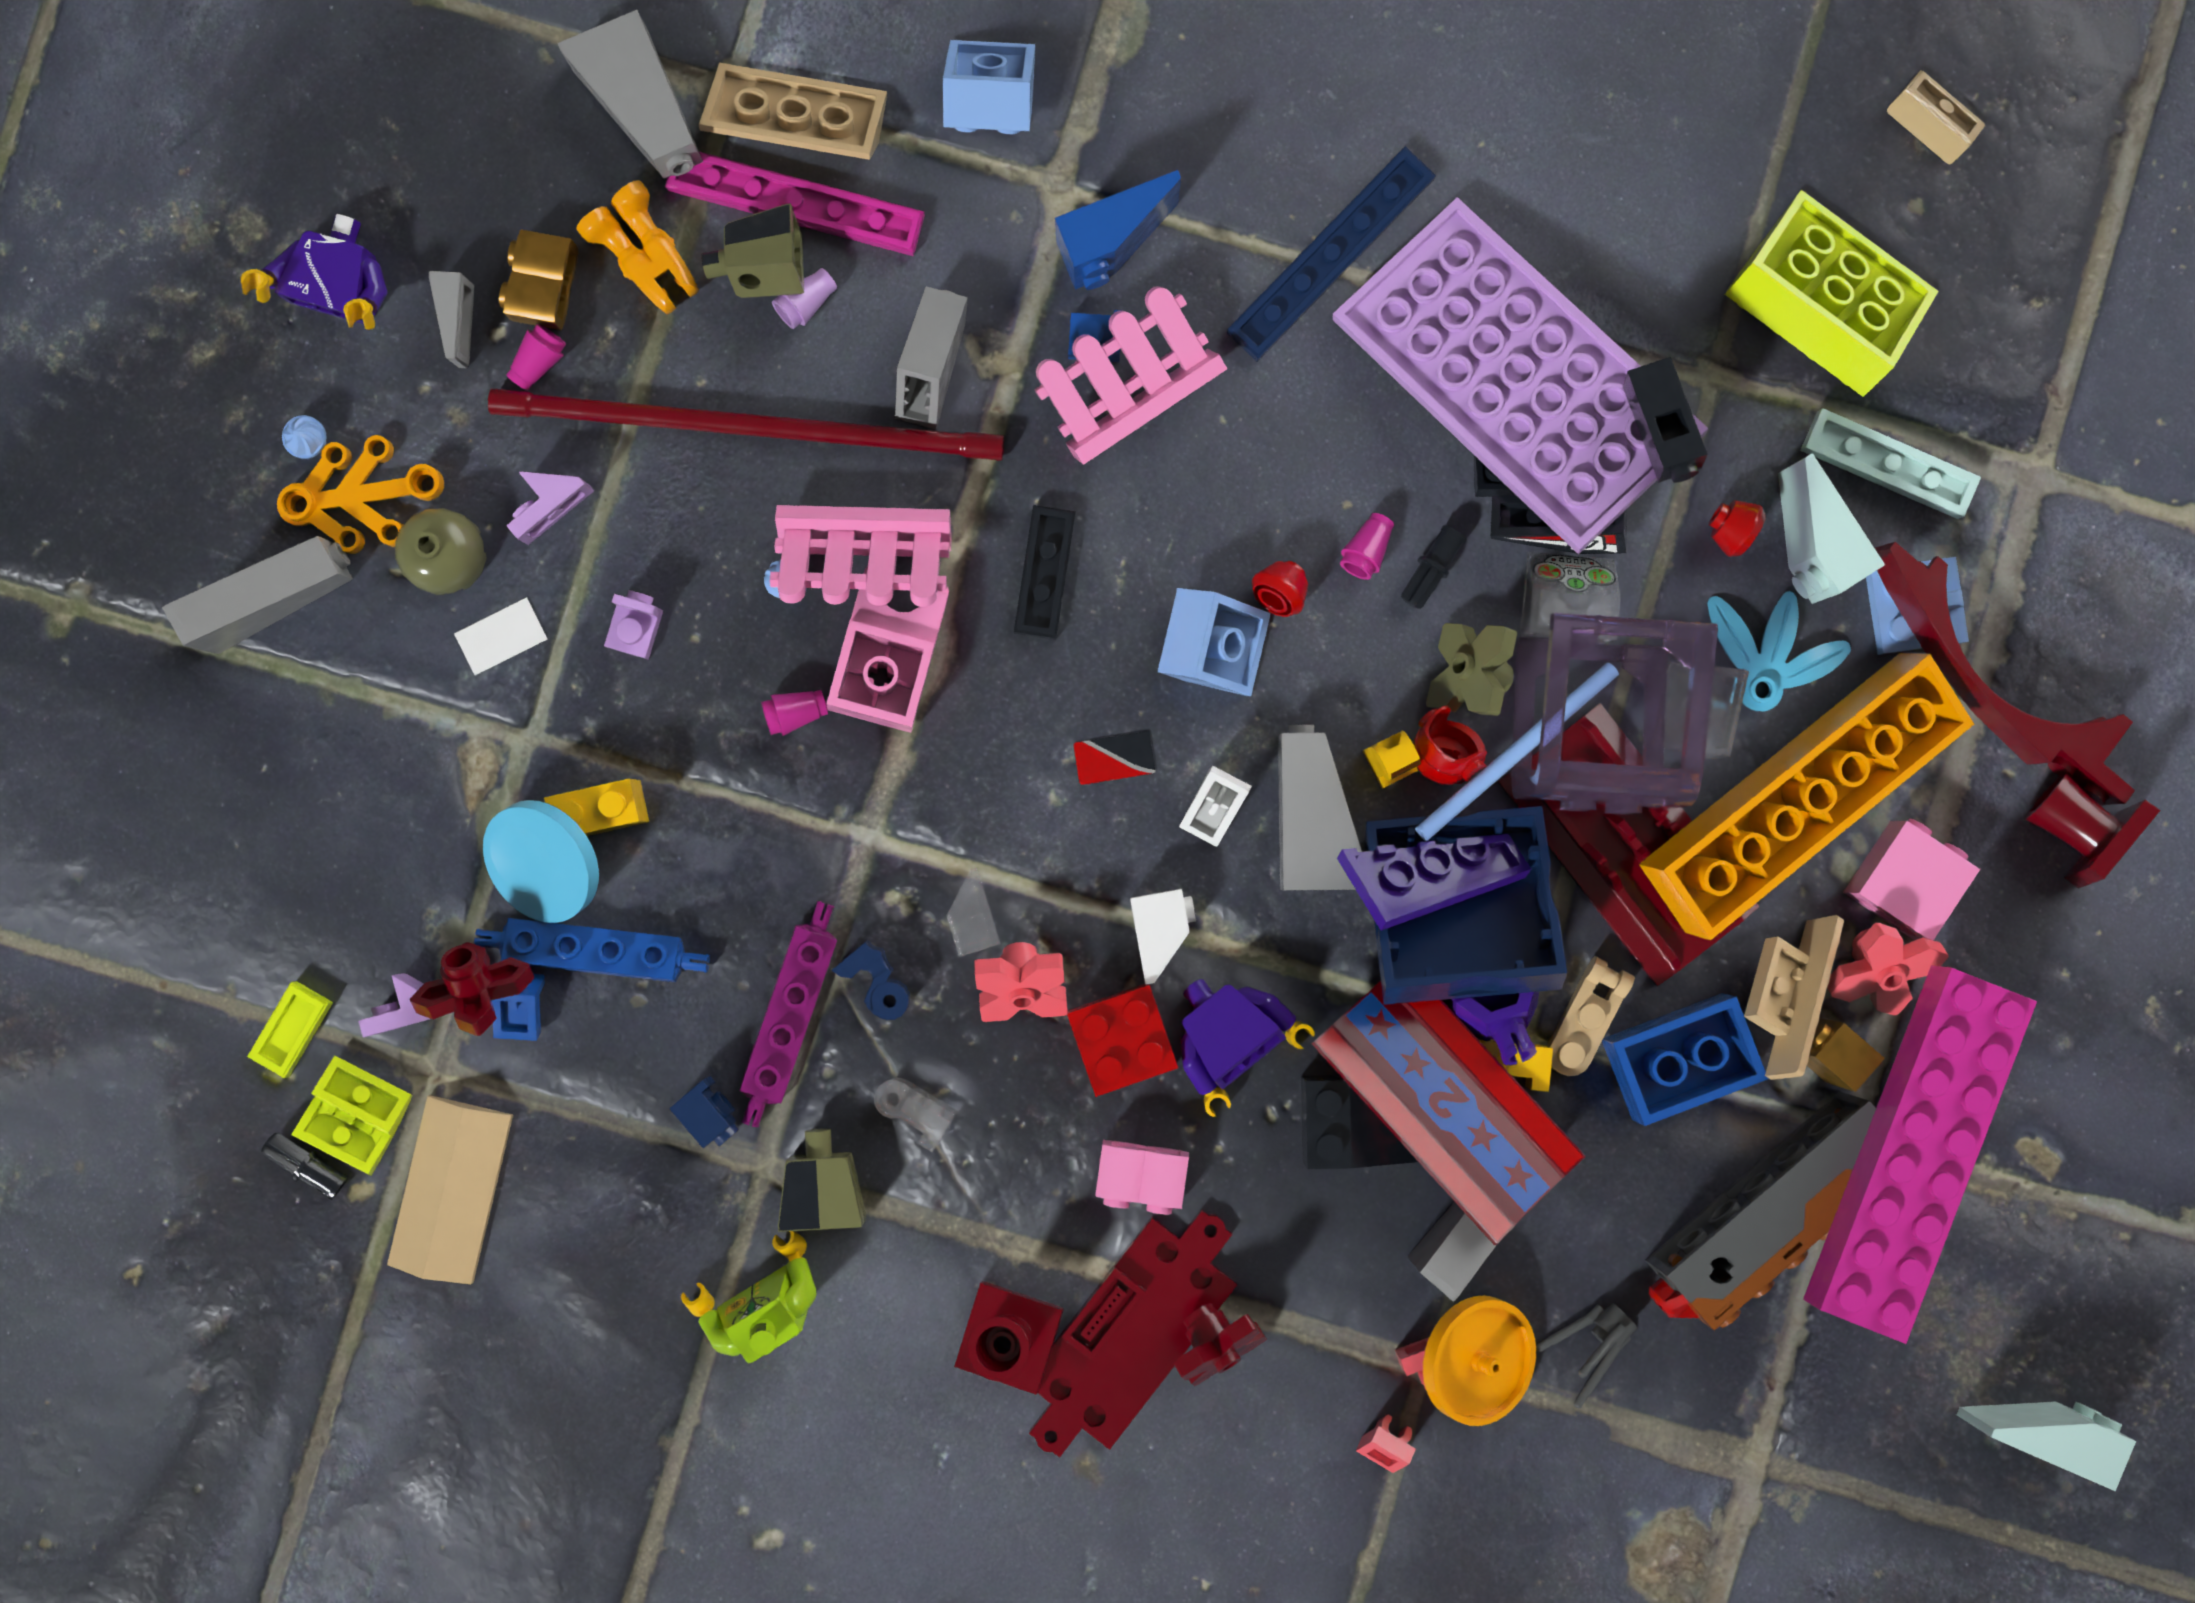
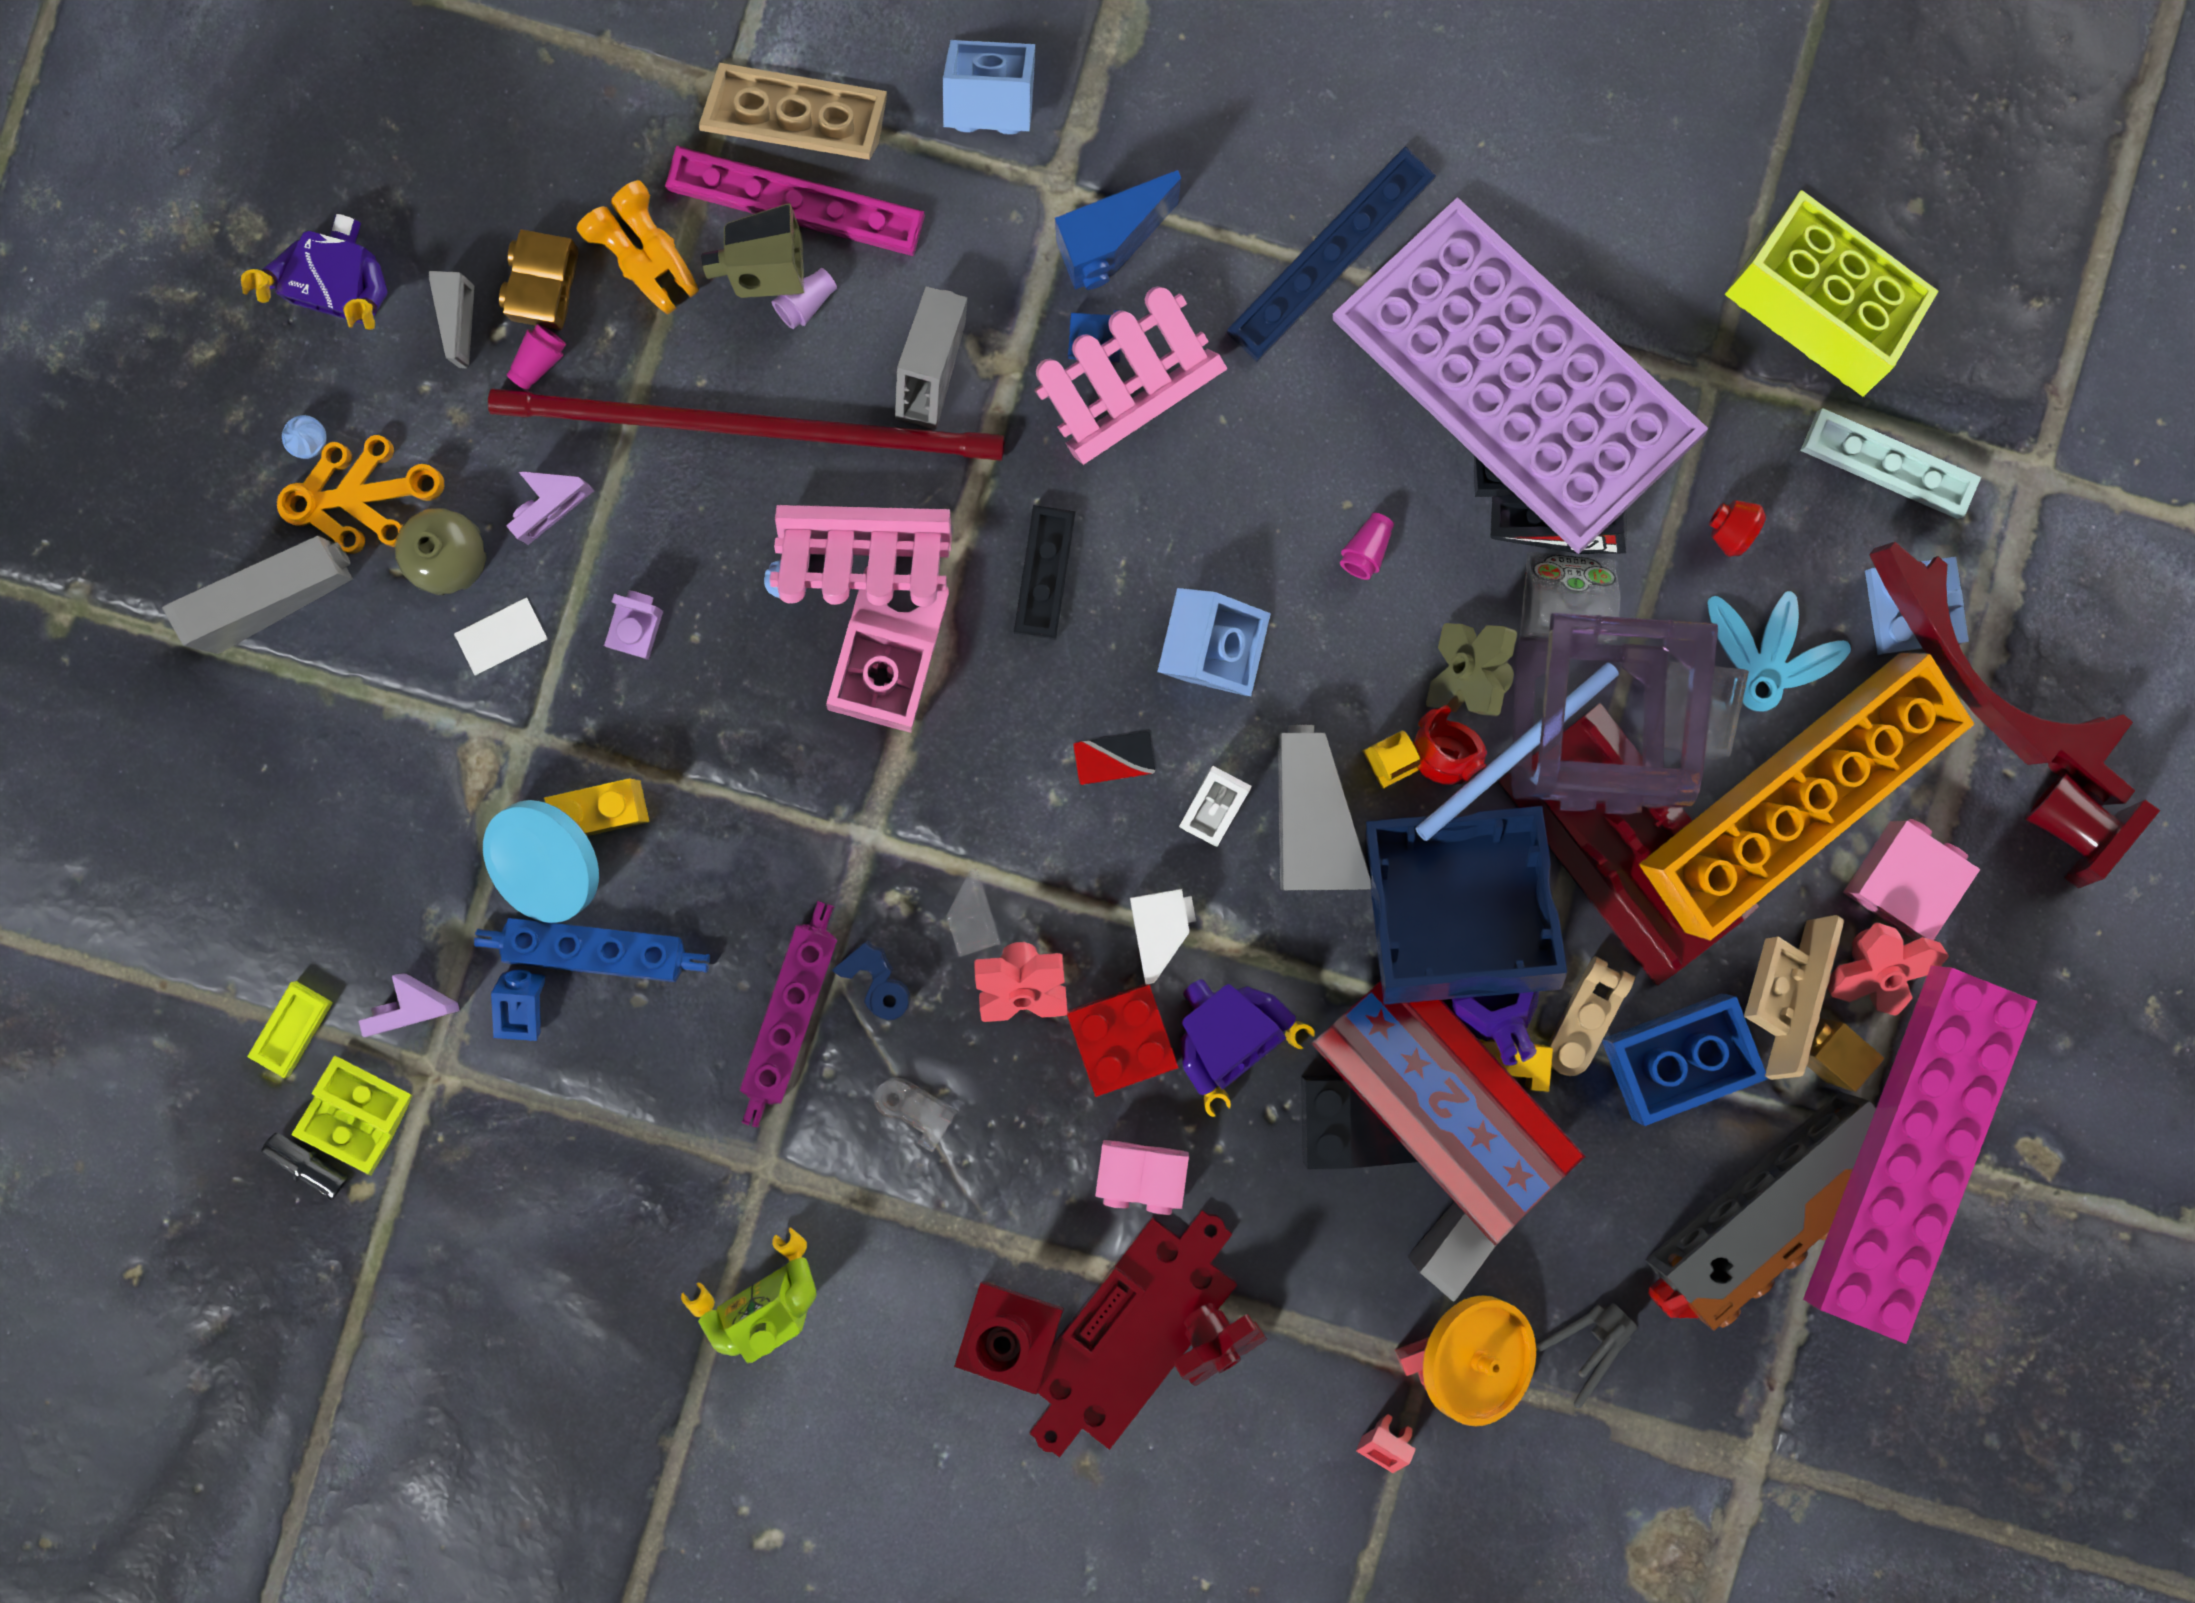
tan slope [387,1095,513,1285] -> none
dark red plant [410,942,534,1036] -> none
light grey slope [558,10,703,178] -> none
dark blue brick [669,1076,739,1148] -> none
dark pink cone [761,690,828,736] -> none
olive torso [778,1129,866,1232] -> none
red cone [1252,561,1308,617] -> none
dark purple wing [1337,834,1531,931] -> none
black axle [1401,525,1467,609] -> none
black brick [1623,357,1708,483] -> none
light aqua slope [1778,453,1885,604] -> none
tan slope [1887,70,1985,164] -> none
light aqua slope [1956,1402,2136,1491] -> none

